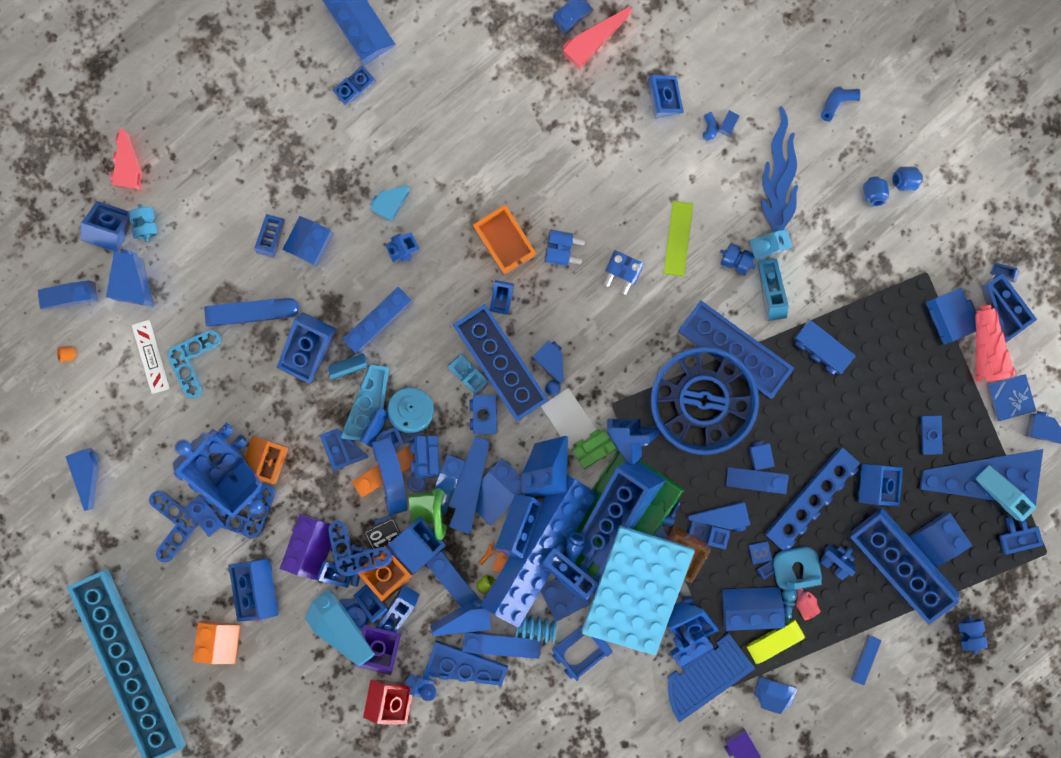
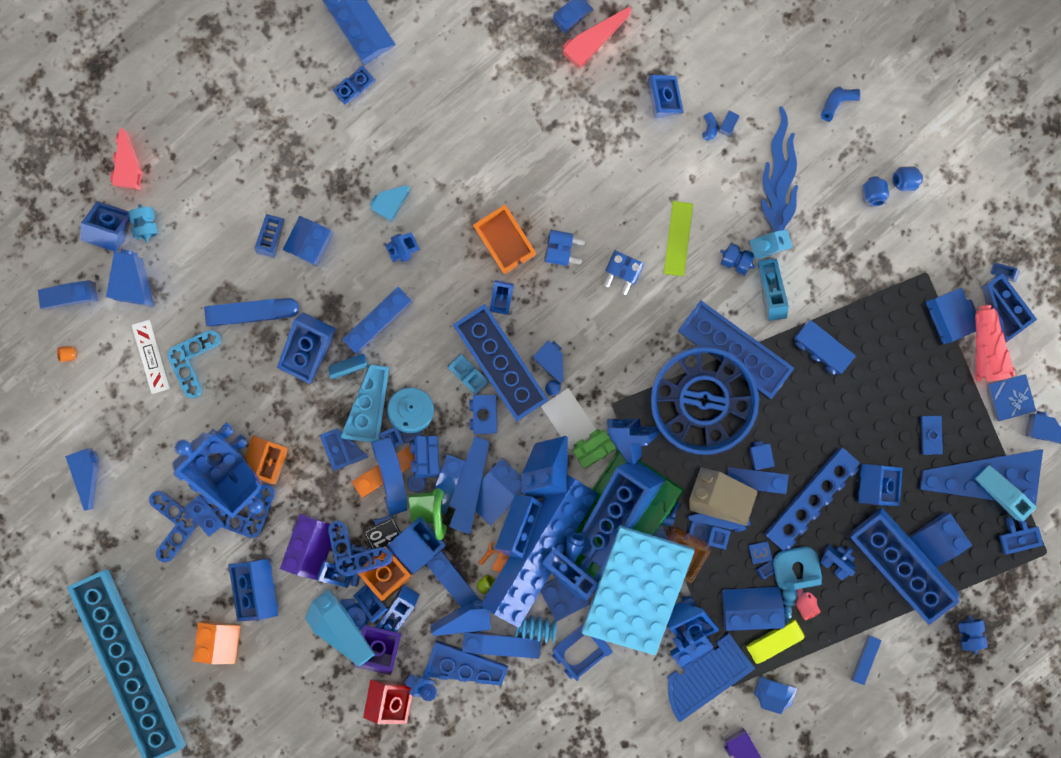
blue slope [359,407,388,447] -> none
none -> dark tan slope [689,467,757,526]

